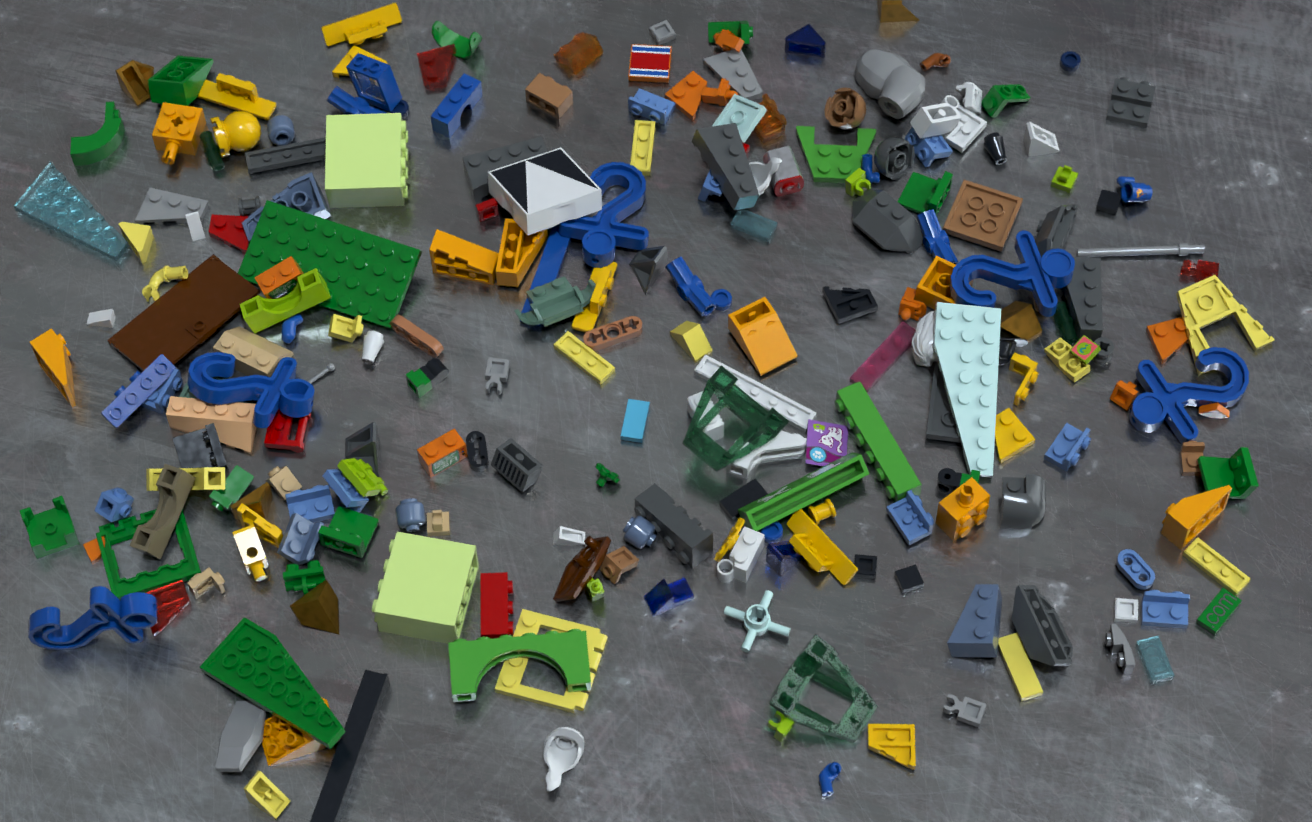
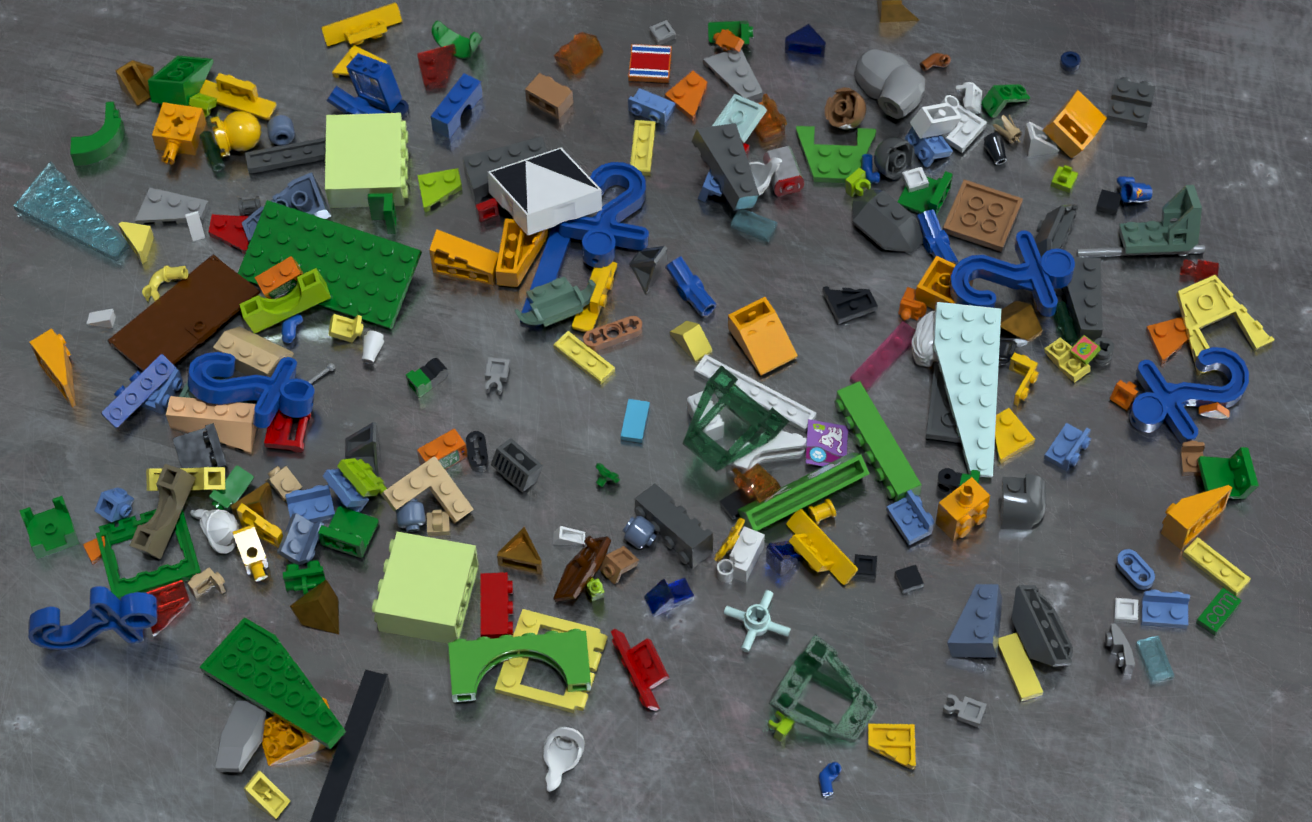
nougat beam [389,315,444,358] -> none
orange piece [701,78,738,106] -> none
blue tile [711,289,732,311] -> none
blue tile [761,521,783,543] -> none
none -> lime tile [189,93,217,118]
none -> white piece [190,509,239,554]
none -> green panel [368,193,397,234]
none -> tan plate [381,456,474,523]
none -> lime wing [417,168,462,212]
none -> pearl gold slope [497,527,543,575]
none -> red bracket [611,629,669,711]
none -> clear orange bracket [732,463,781,503]
none -> white tile [902,167,929,193]
none -> tan piece [993,114,1022,144]
none -> light orange slope [1042,90,1107,159]
none -> sand green bracket [1119,185,1202,254]

